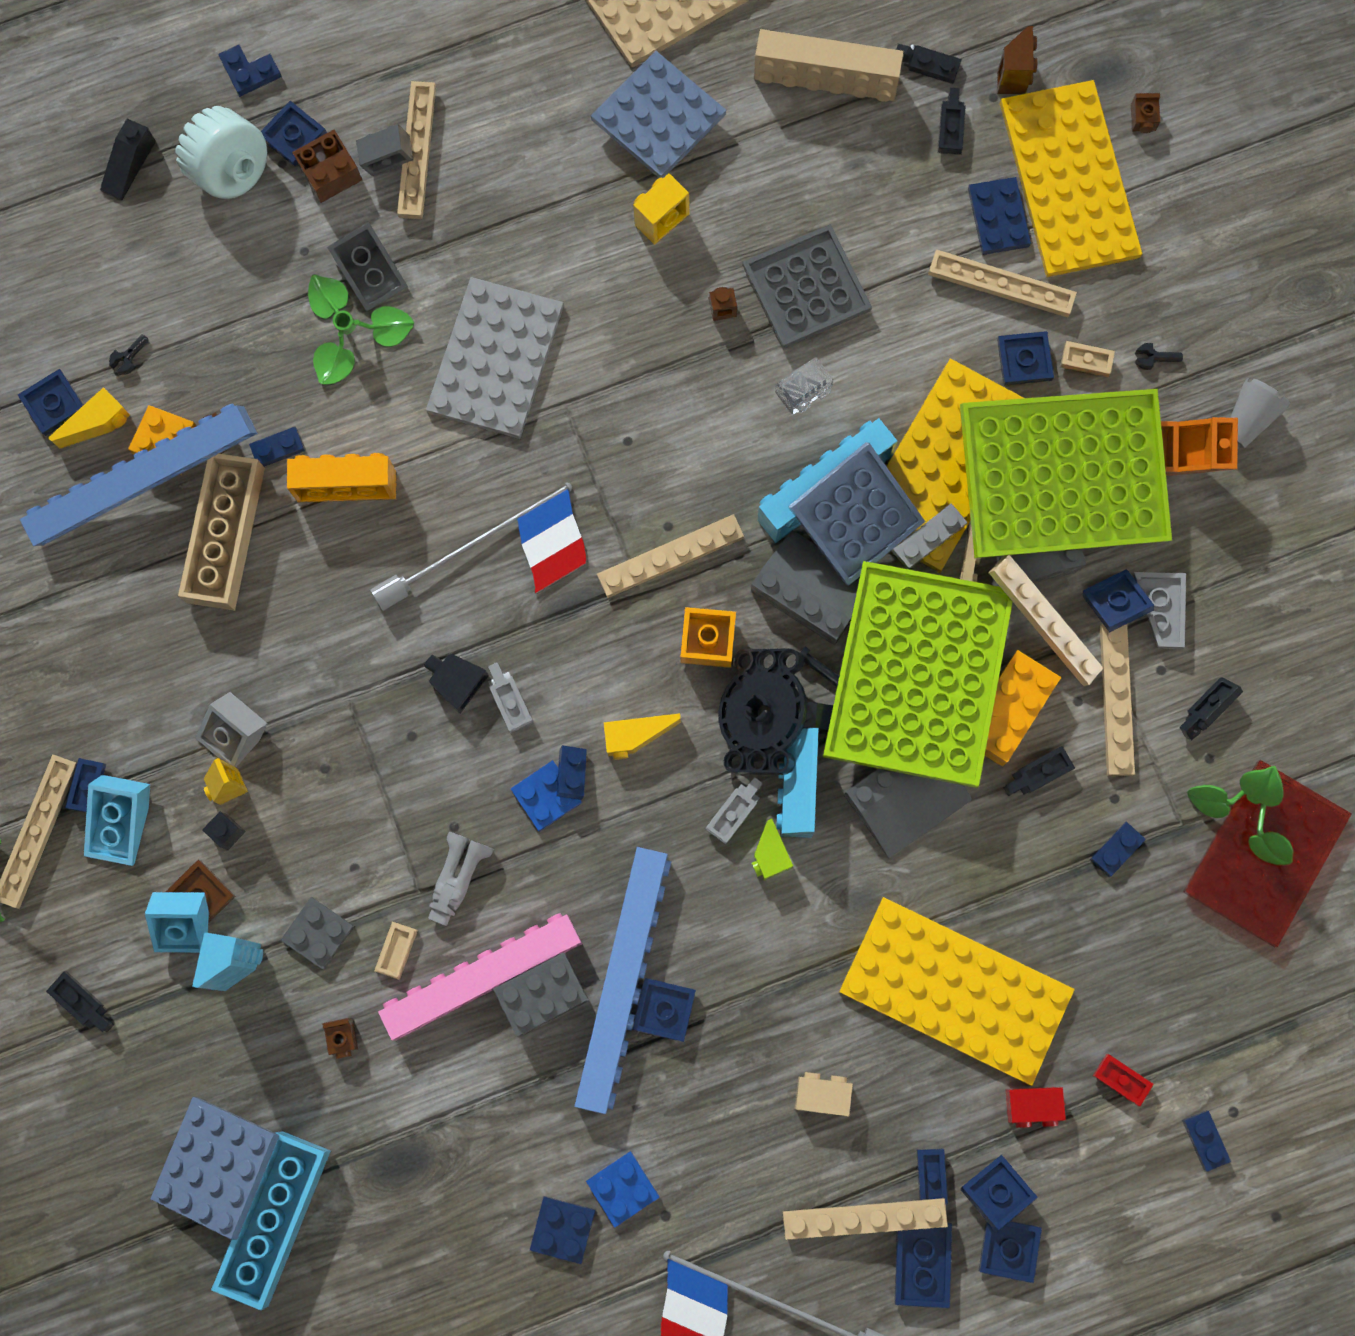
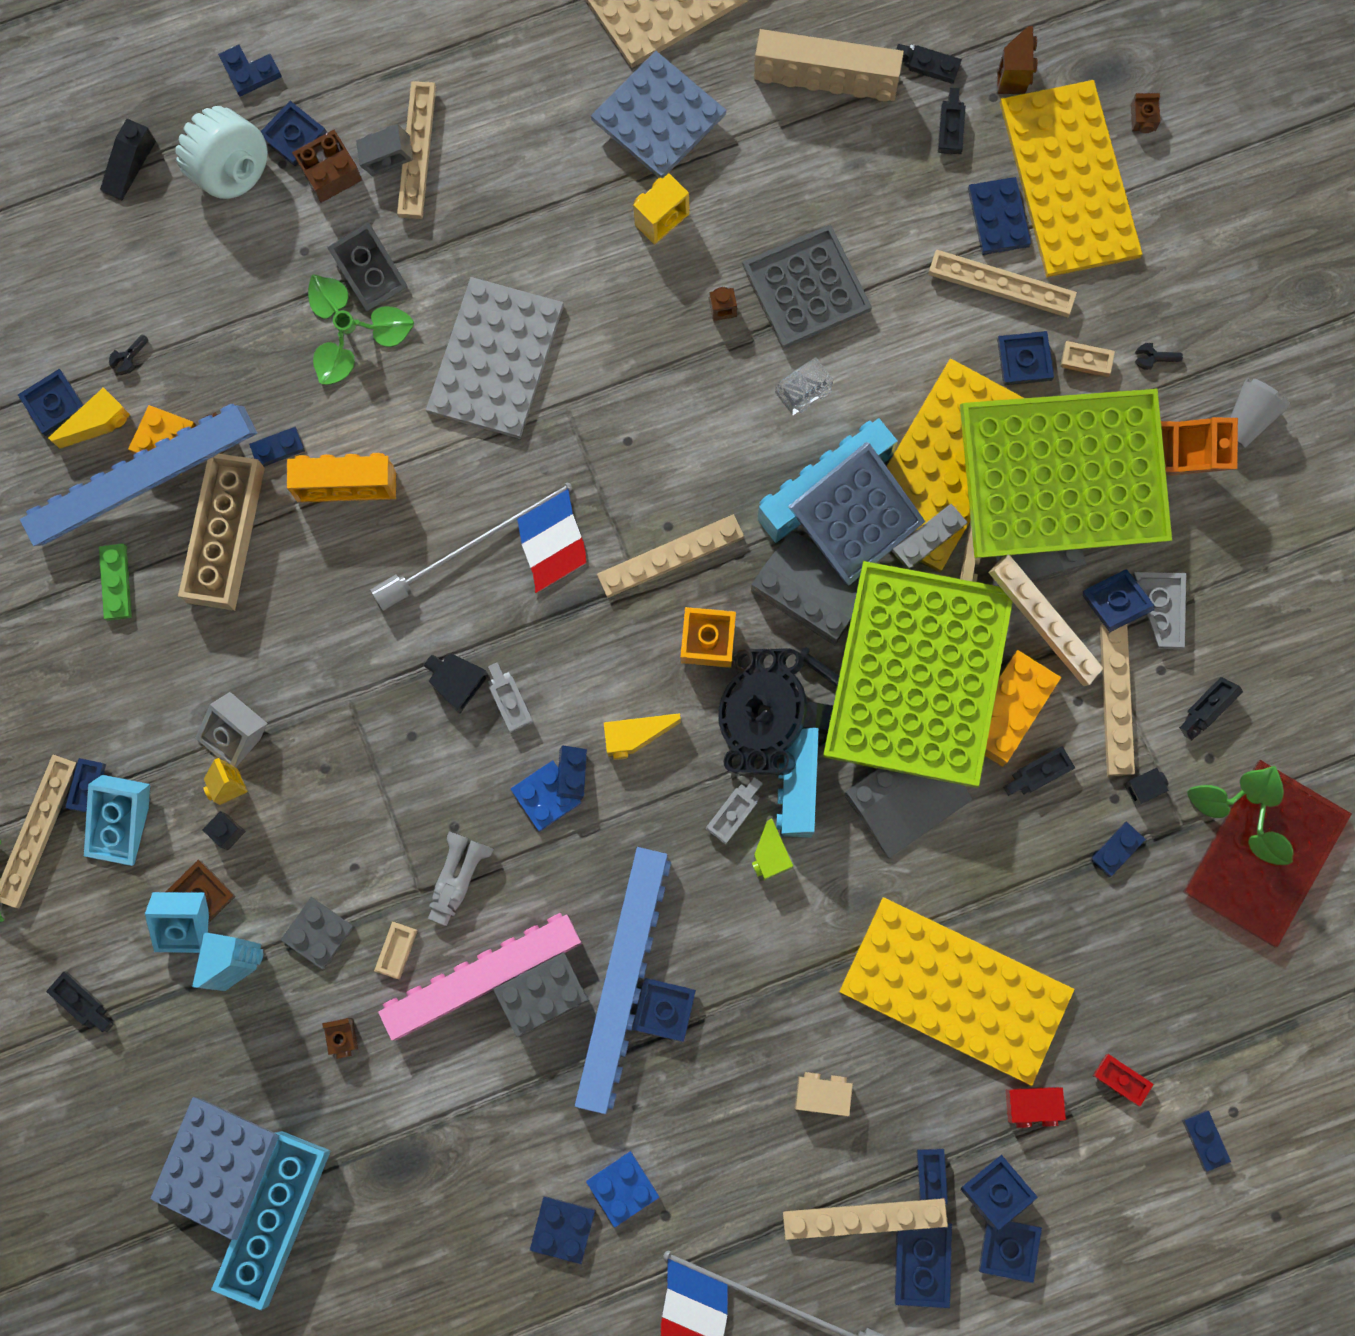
none -> bright green plate [99,544,132,621]
none -> black brick [1124,768,1169,807]

